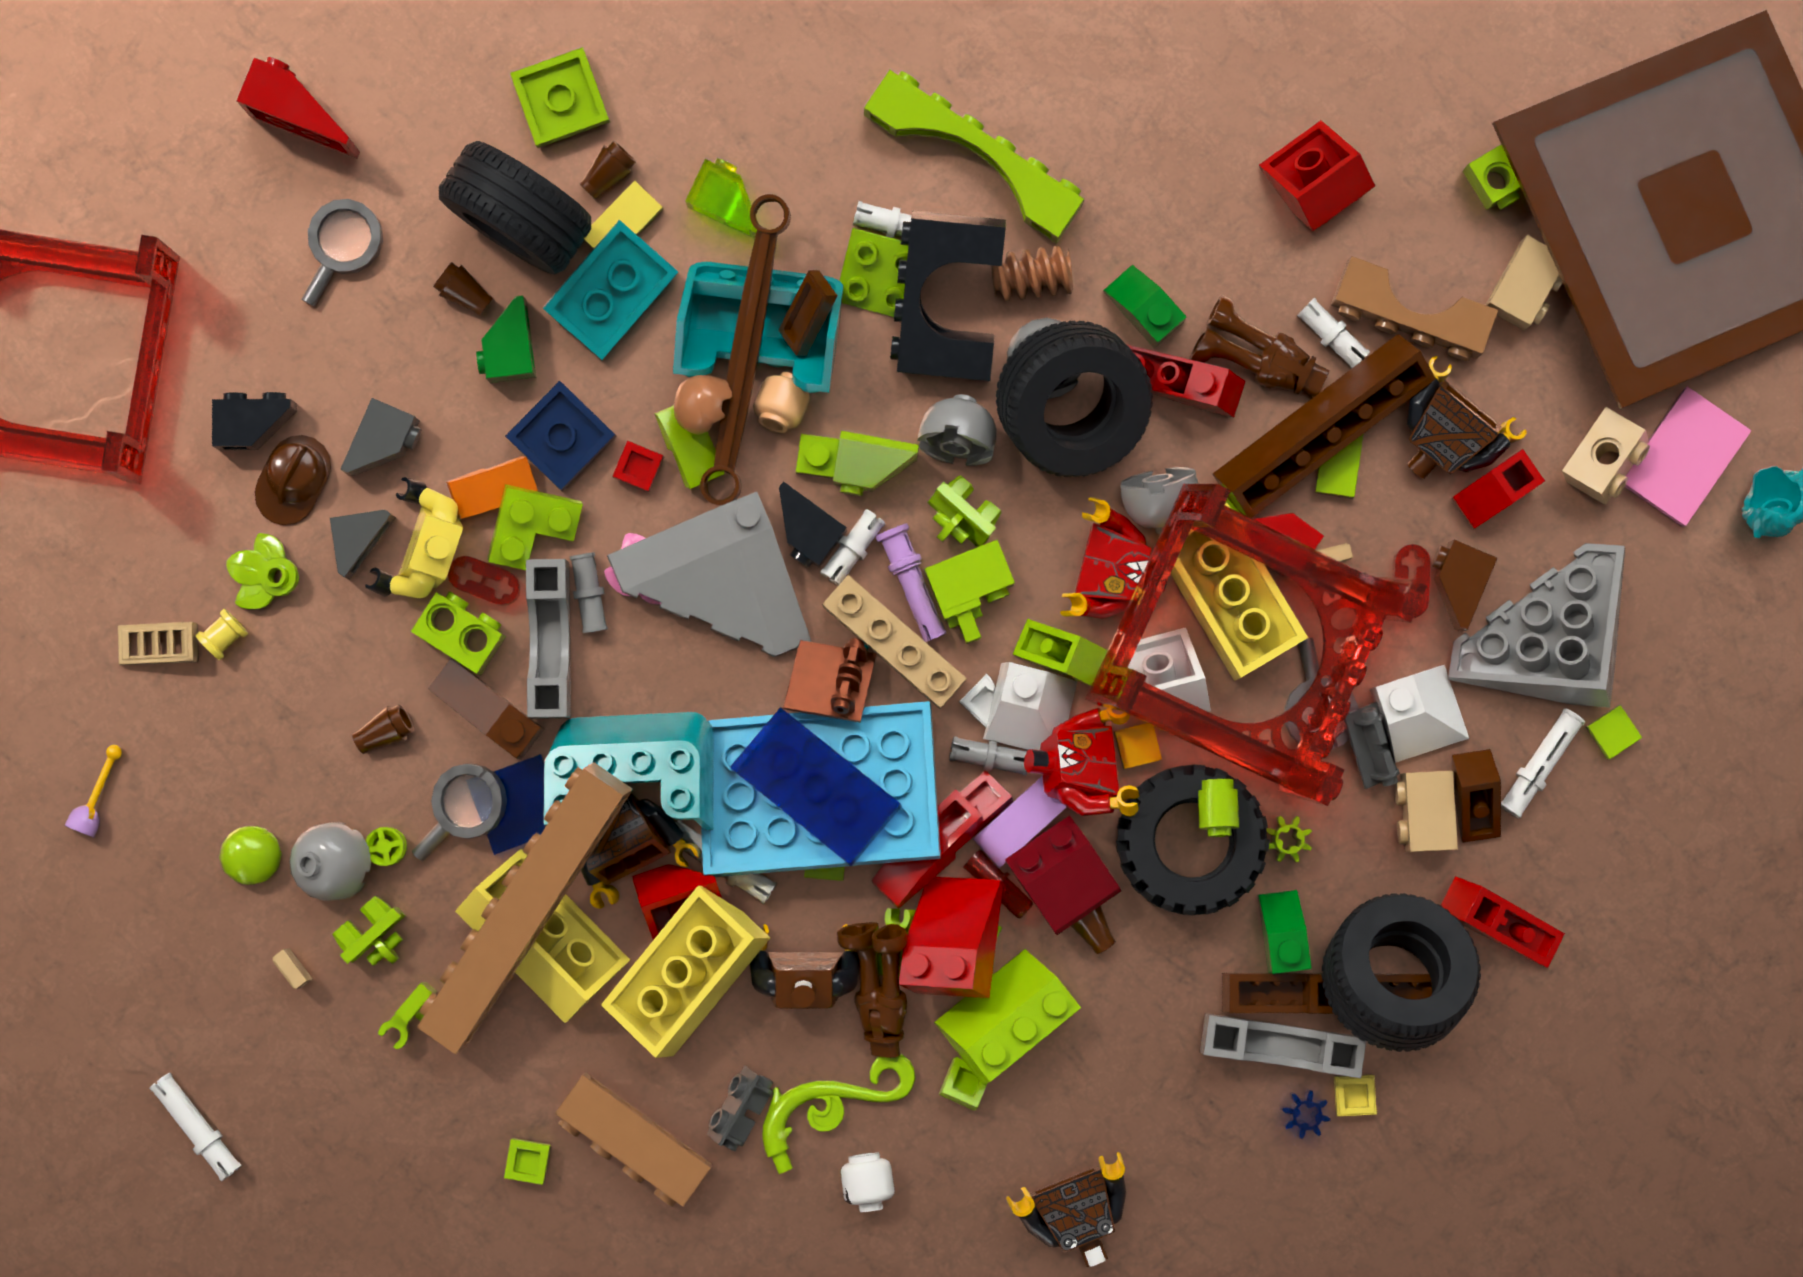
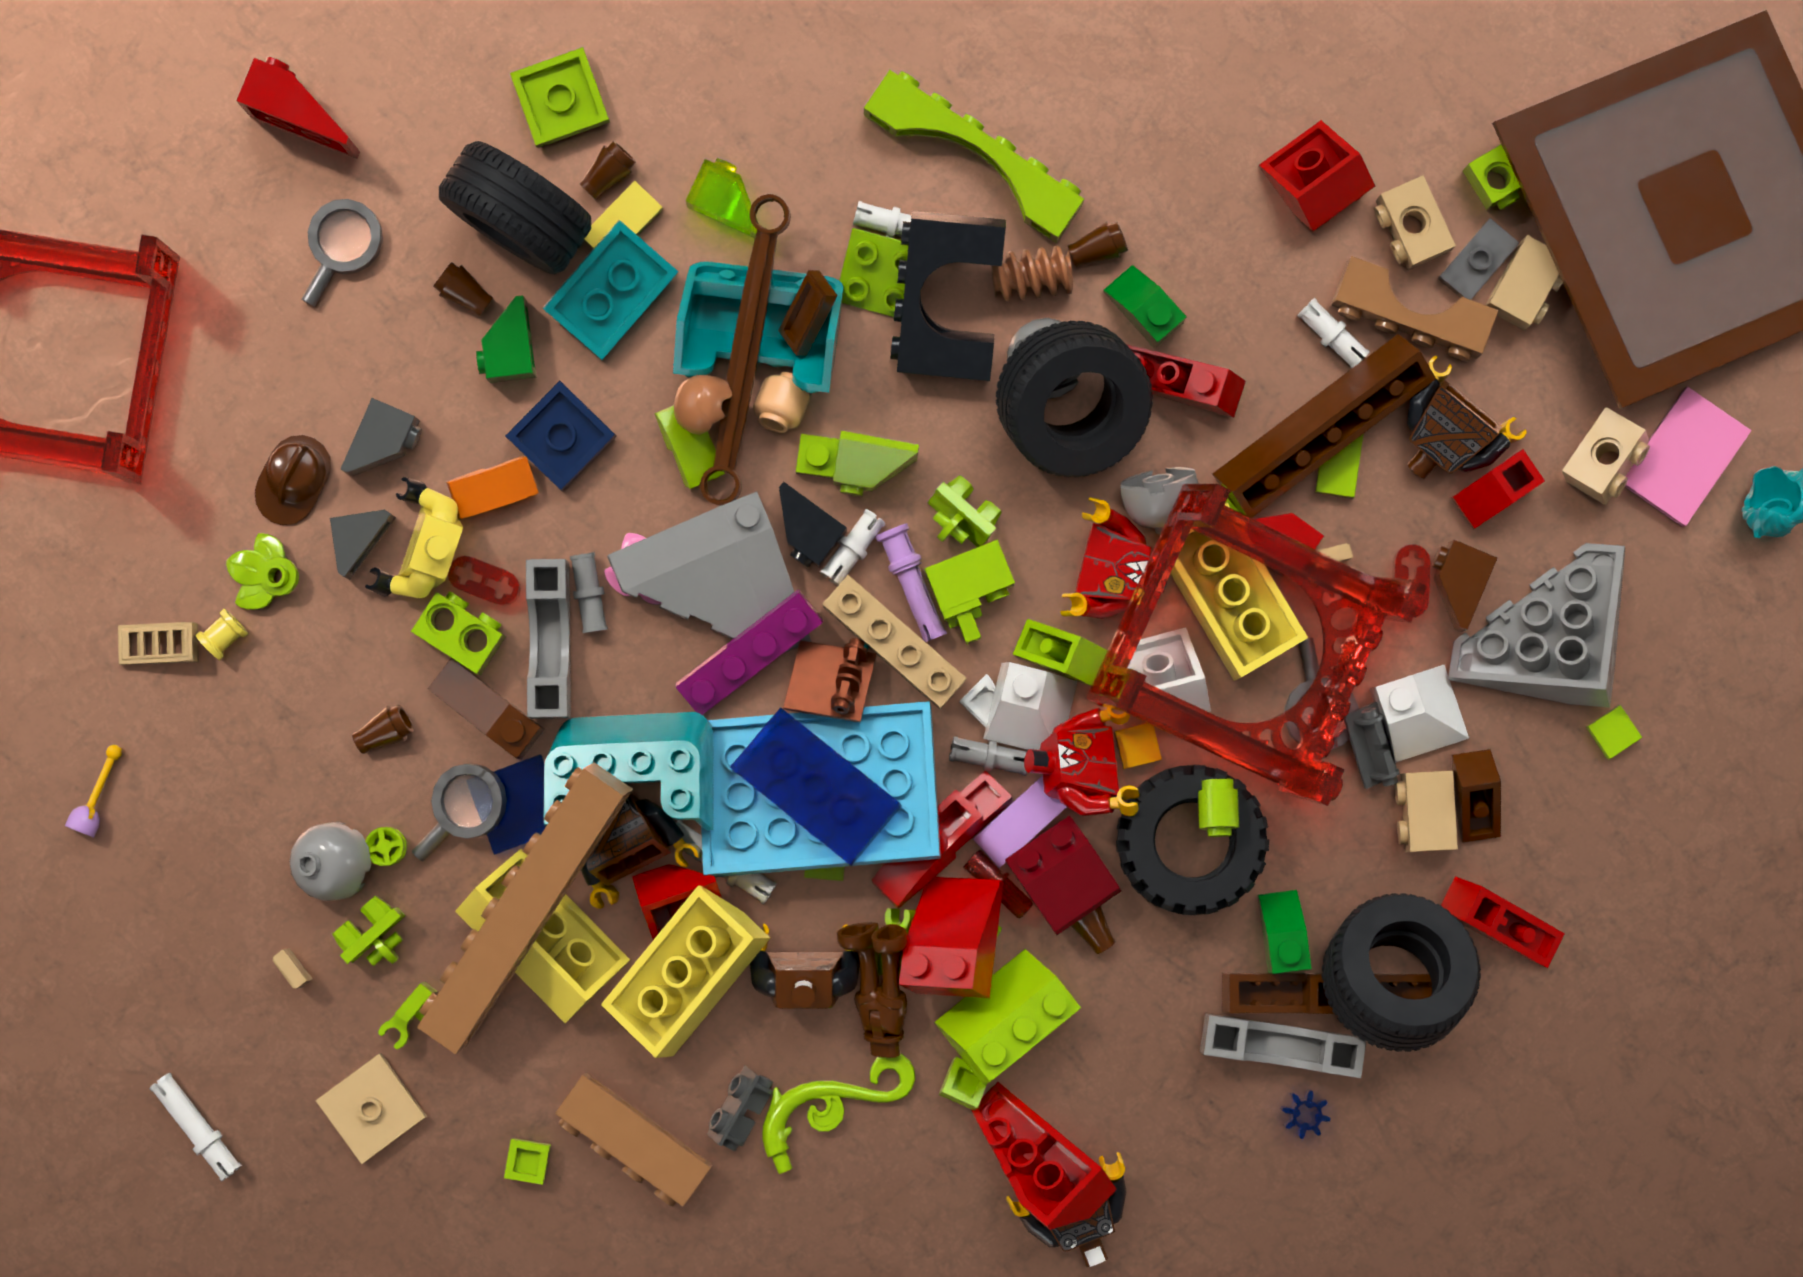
black slope [212,392,297,450] -> none
lime hair [219,826,282,885] -> none
lime plate [487,484,583,570] -> none
red plate [612,440,664,492] -> none
white head [840,1152,895,1212] -> none
light grey cylinder [917,394,997,466] -> none
reddish brown piece [1190,295,1330,397] -> none
lime gear [1266,816,1312,863] -> none
light yellow tile [1334,1074,1377,1116] -> none
white pin [1501,708,1585,818] -> none
none -> tan plate [316,1053,427,1164]
none -> magenta plate [675,589,823,715]
none -> red wedge [971,1082,1117,1230]
none -> reddish brown cone [1068,221,1128,267]
none -> tan brick [1374,175,1456,271]
none -> flat silver plate [1438,218,1519,300]

